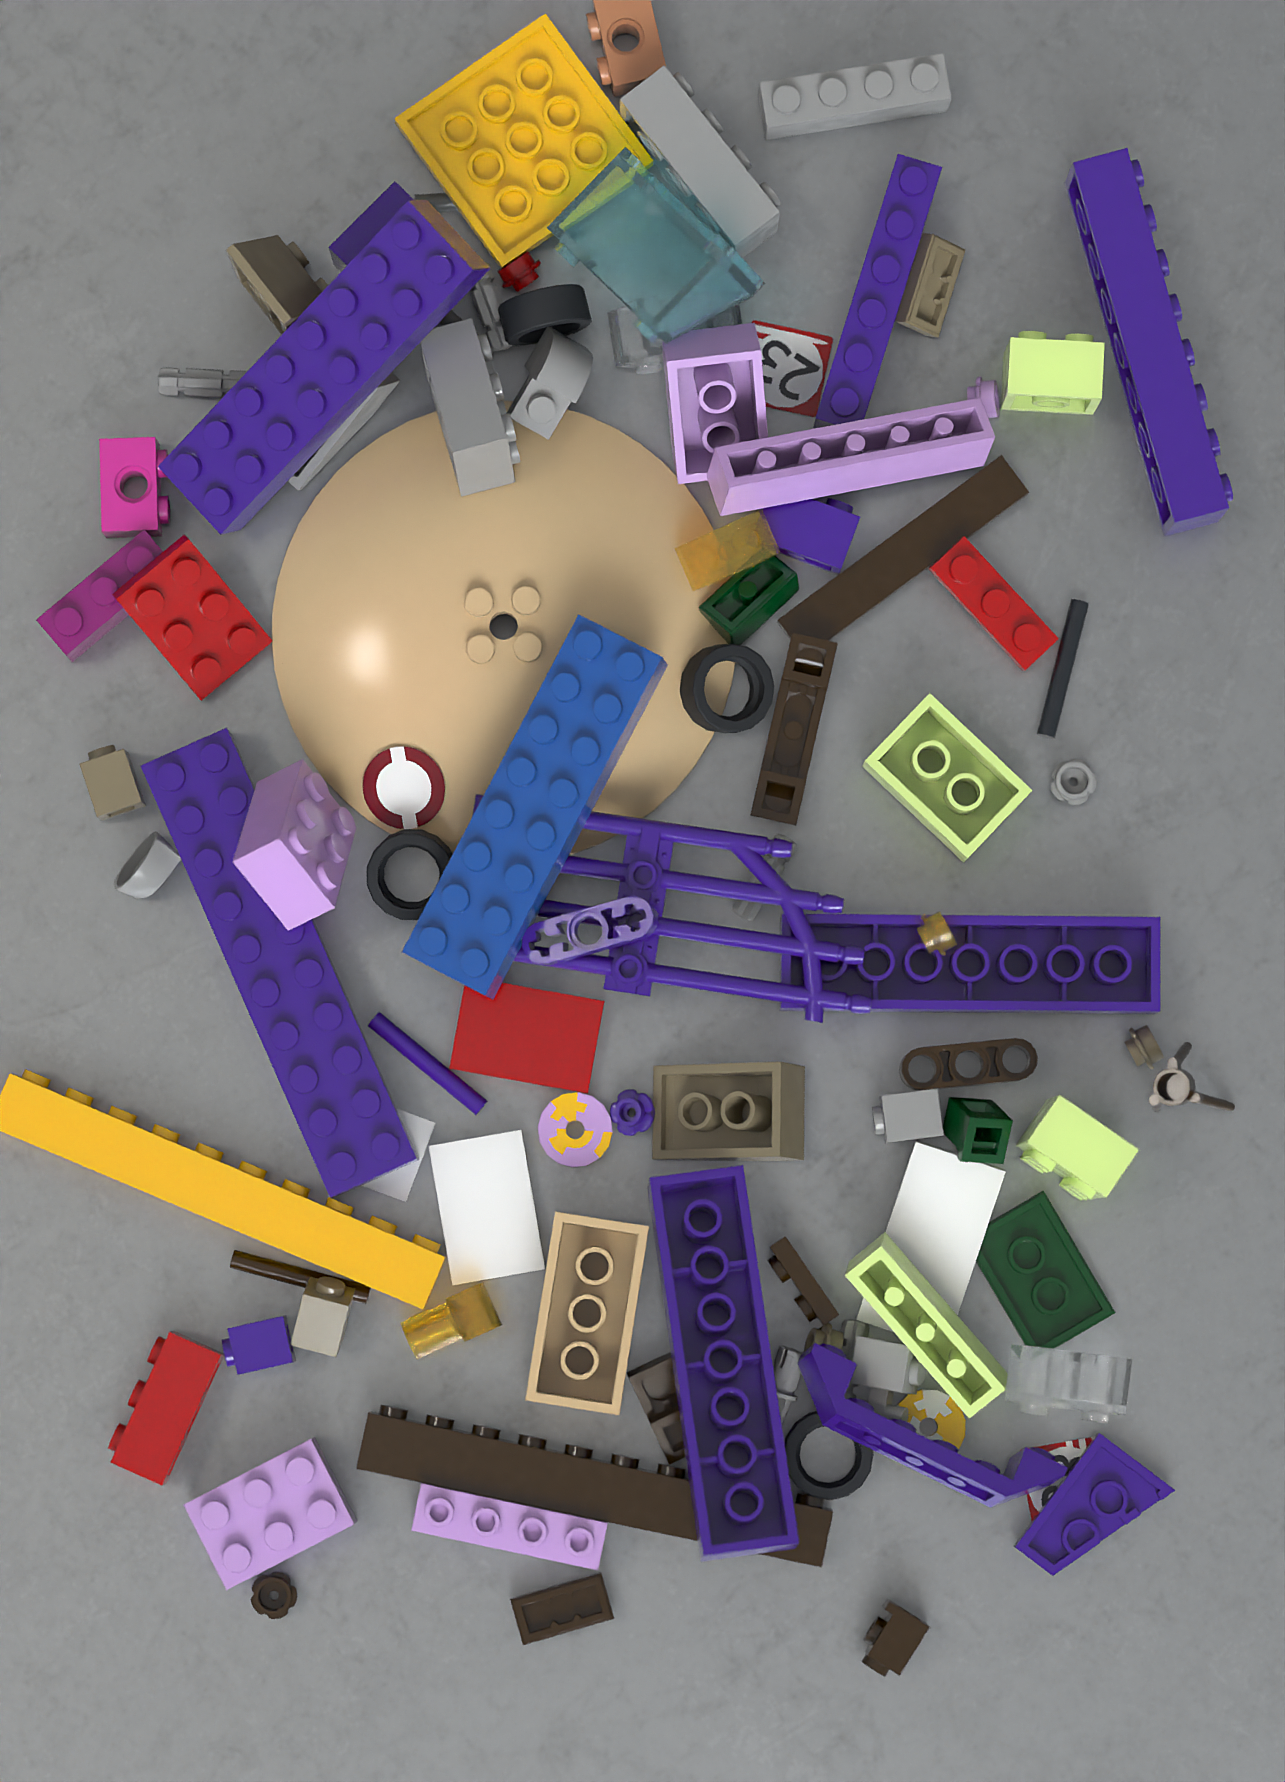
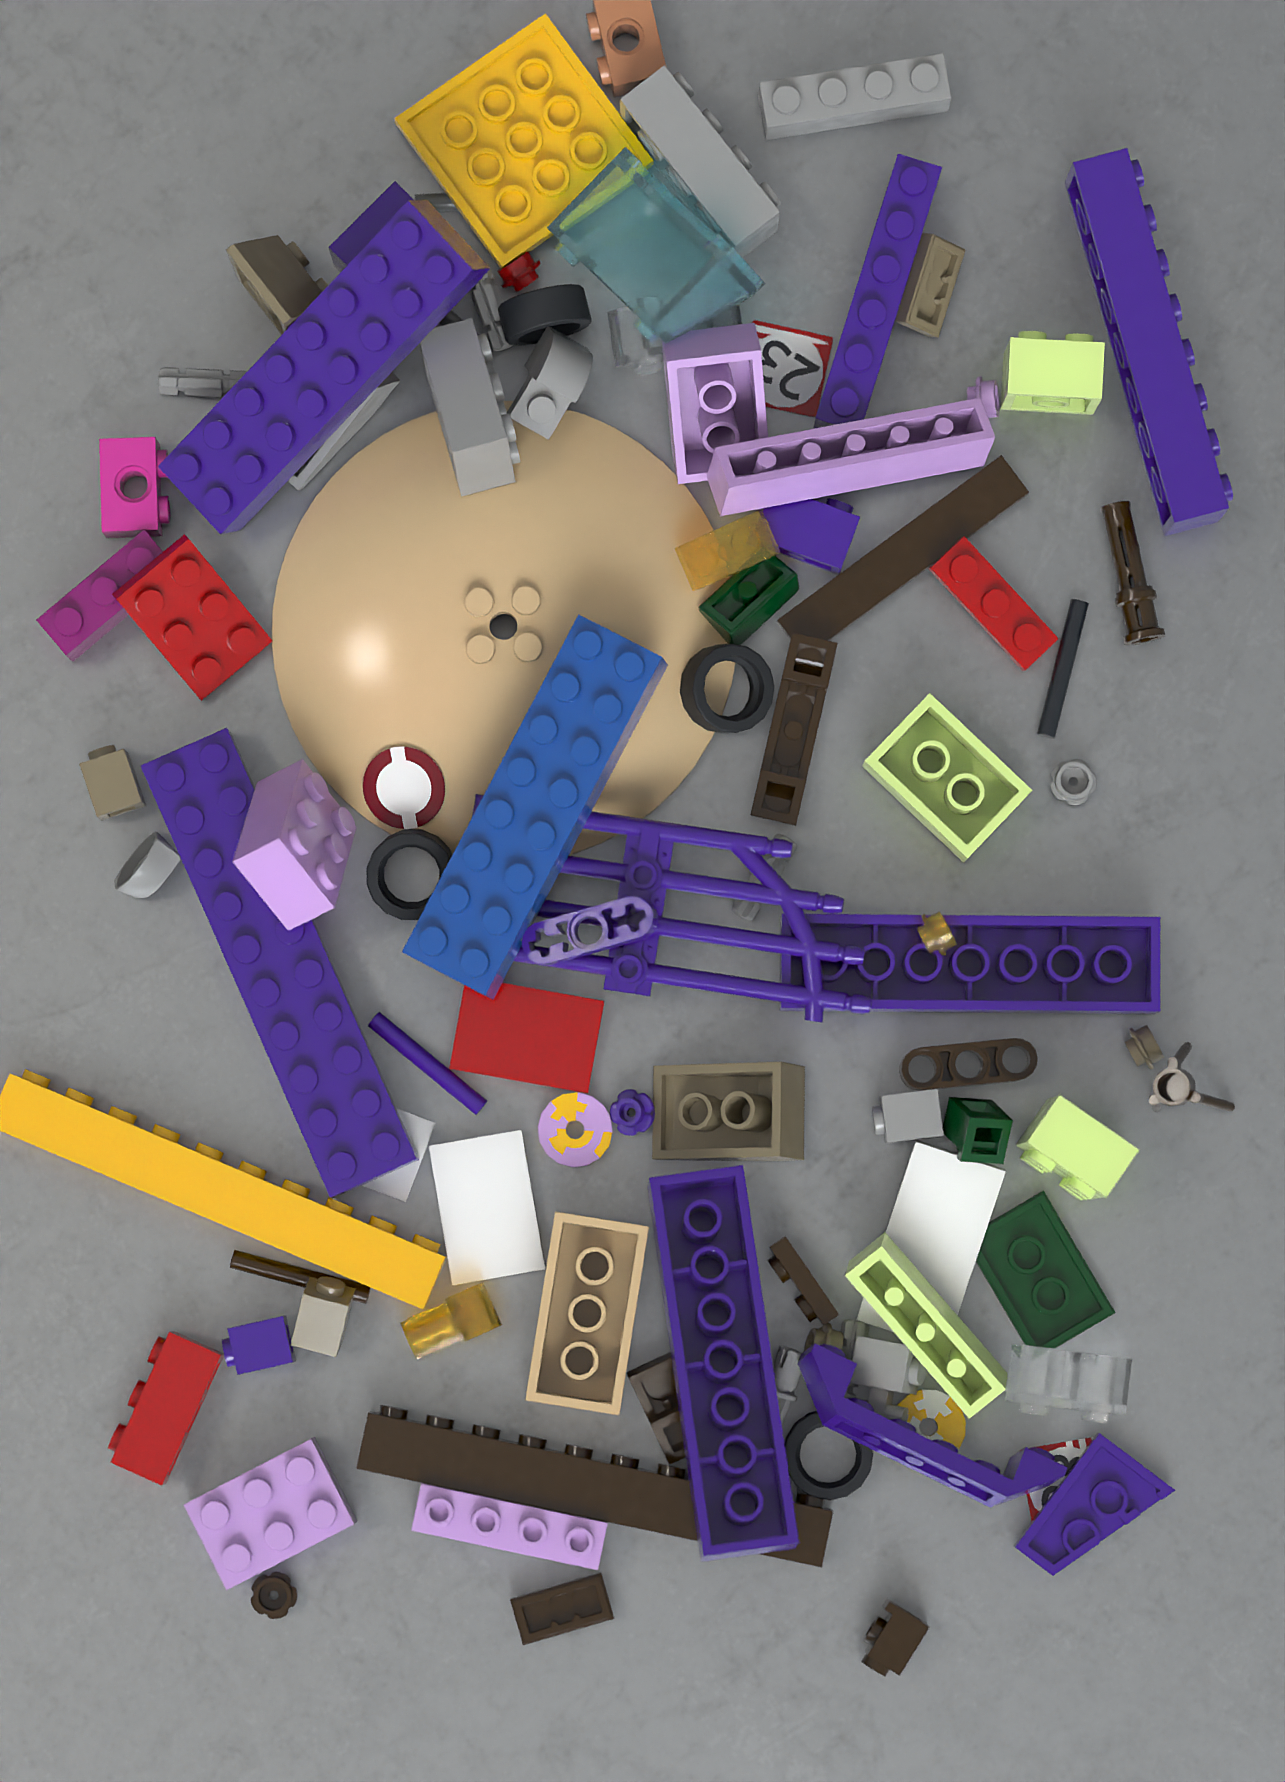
none -> dark brown pin [1101,501,1165,645]

